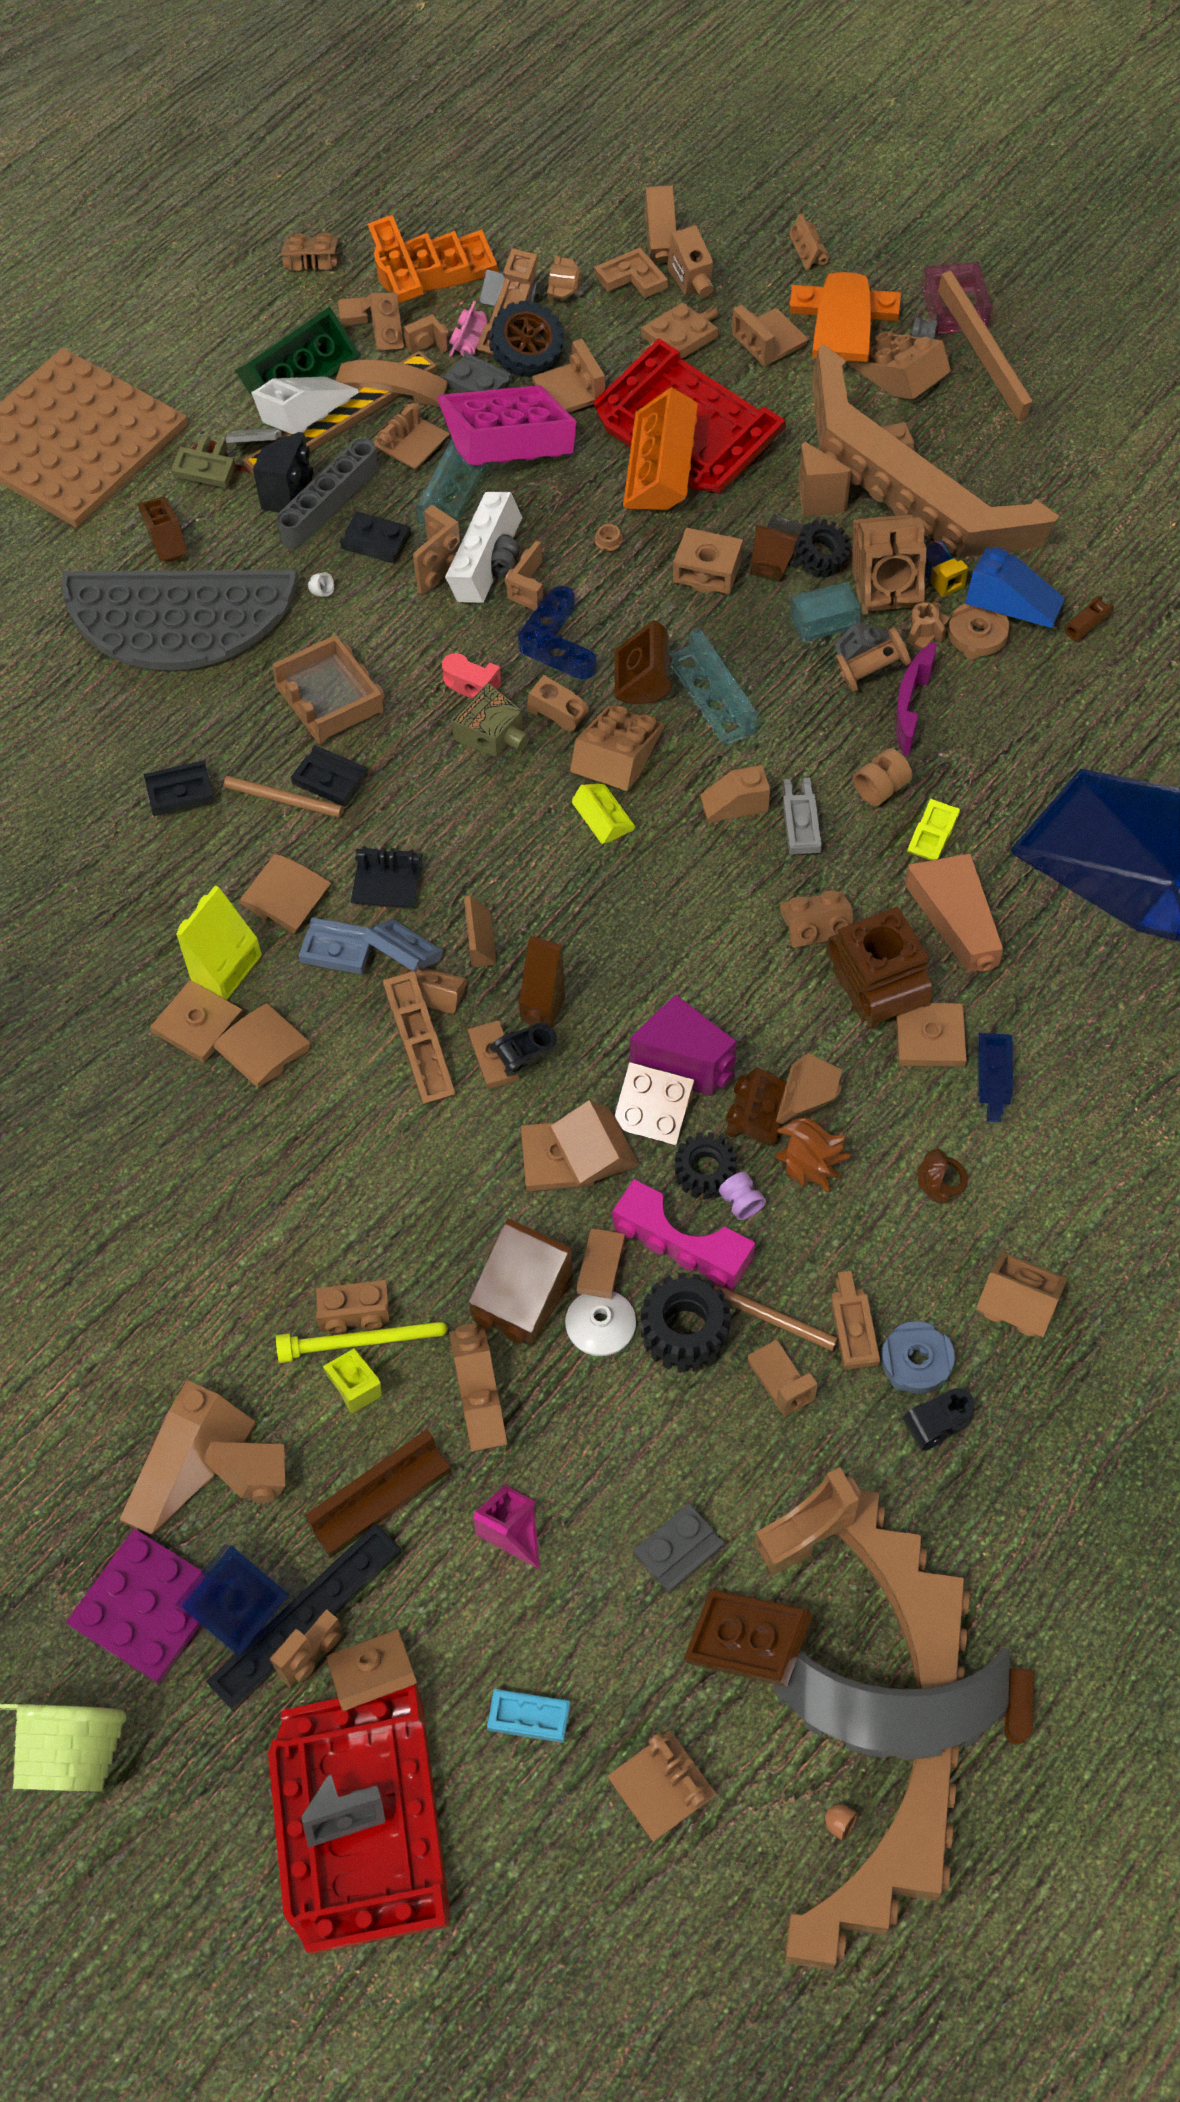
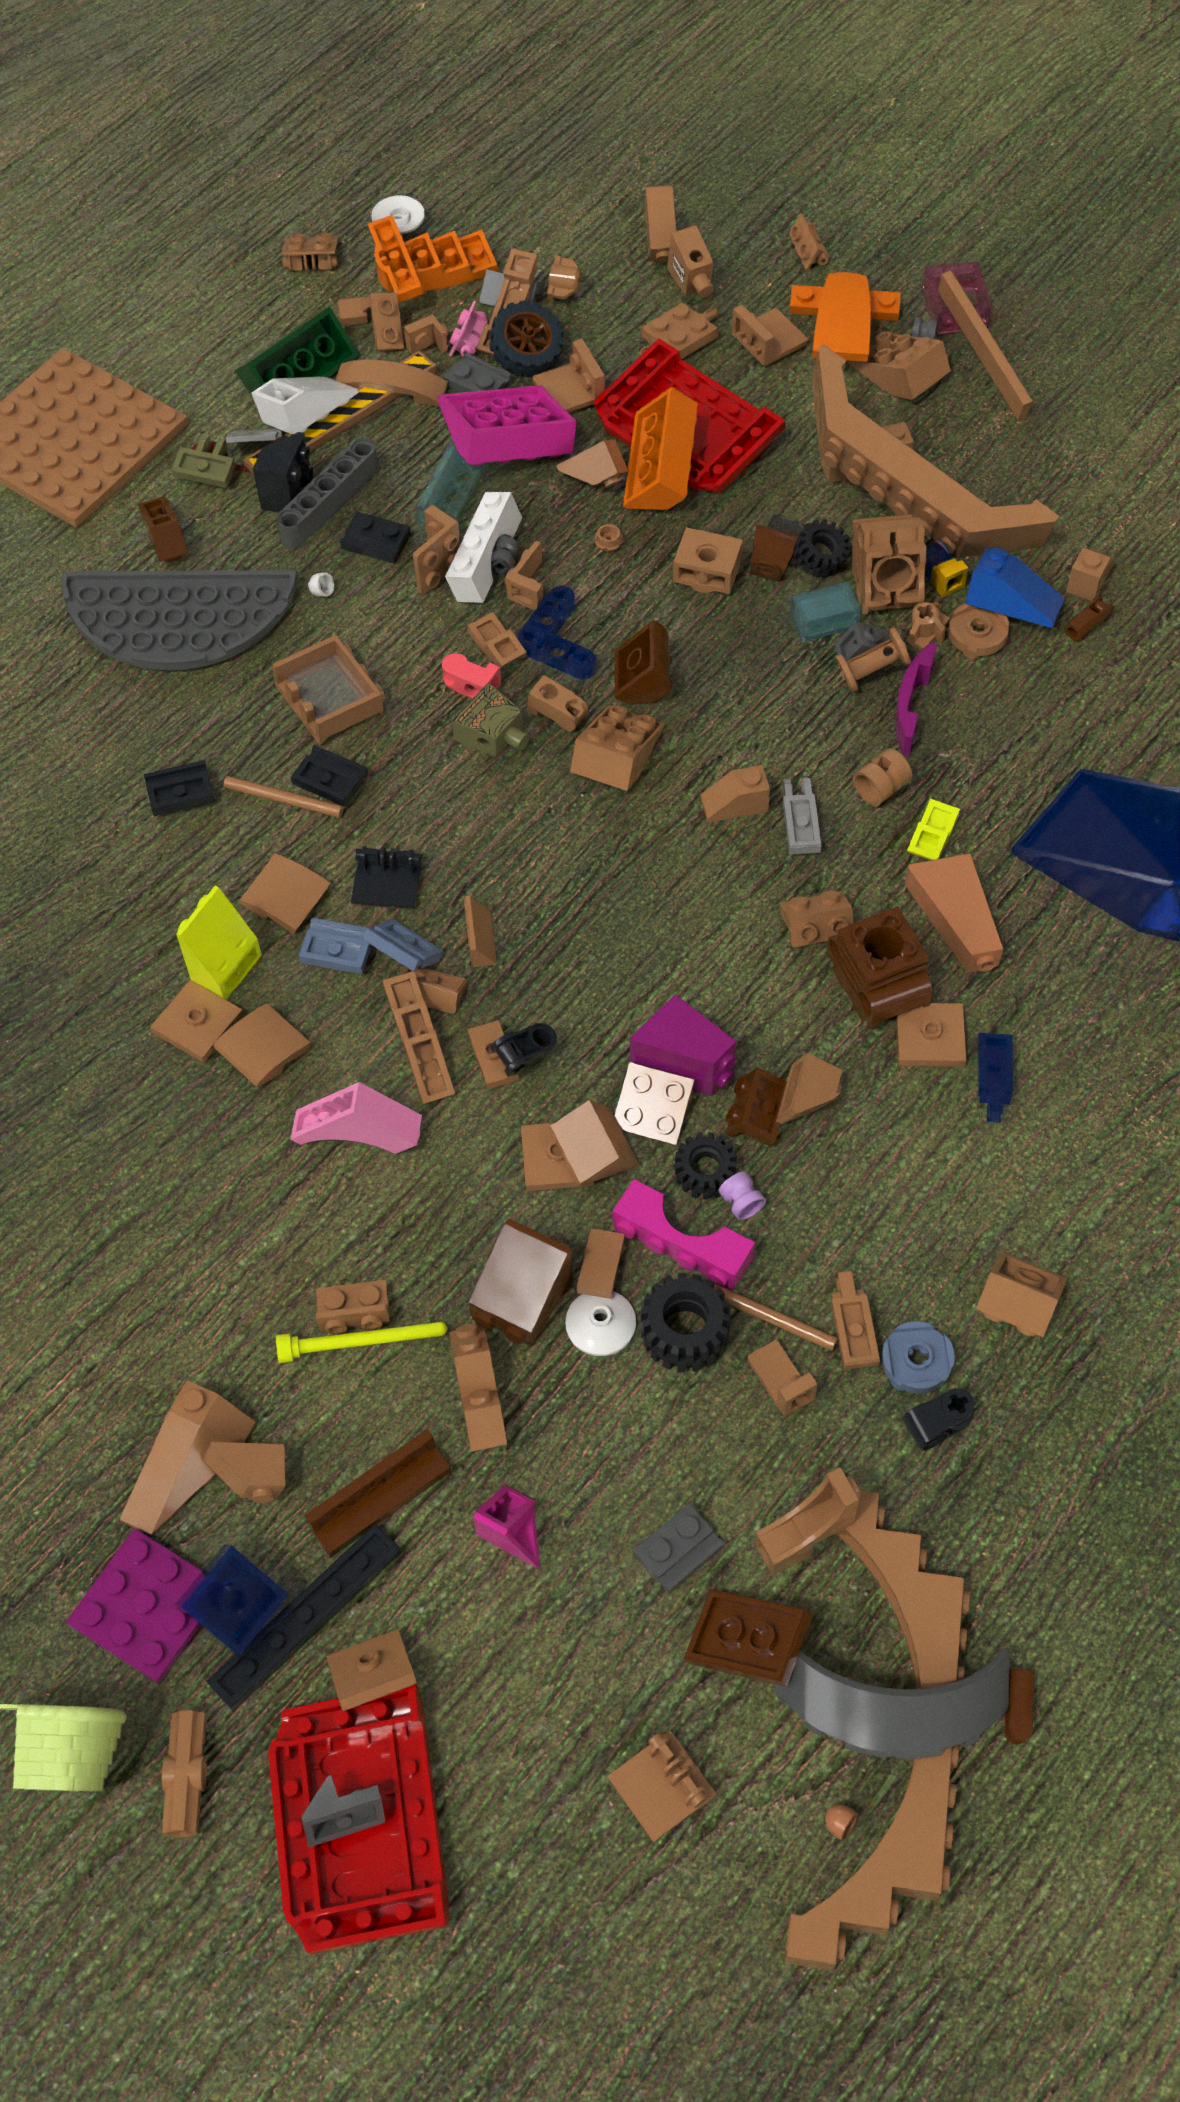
medium nougat plate [270,1609,342,1689] -> none
neon yellow slope [323,1349,382,1414] -> none
medium nougat hinge [373,403,450,470] -> none
medium azure plate [487,1689,570,1743] -> none
reddish brown slope [519,936,565,1027] -> none
neon yellow slope [572,783,635,844] -> none
medium nougat plate [594,248,668,298] -> none
clear light blue fence [669,628,758,746] -> none
dark orange hair [776,1118,850,1192] -> none
medium nougat slope [798,442,852,516] -> none
reddish brown piece [917,1149,968,1204] -> none
none -> medium nougat piece [162,1710,207,1838]
none -> bright pink arch [290,1082,422,1154]
none -> white dish [371,196,425,234]
none -> medium nougat slope [467,612,527,668]
none -> medium nougat slope [556,440,629,488]
none -> medium nougat slope [1066,548,1116,601]

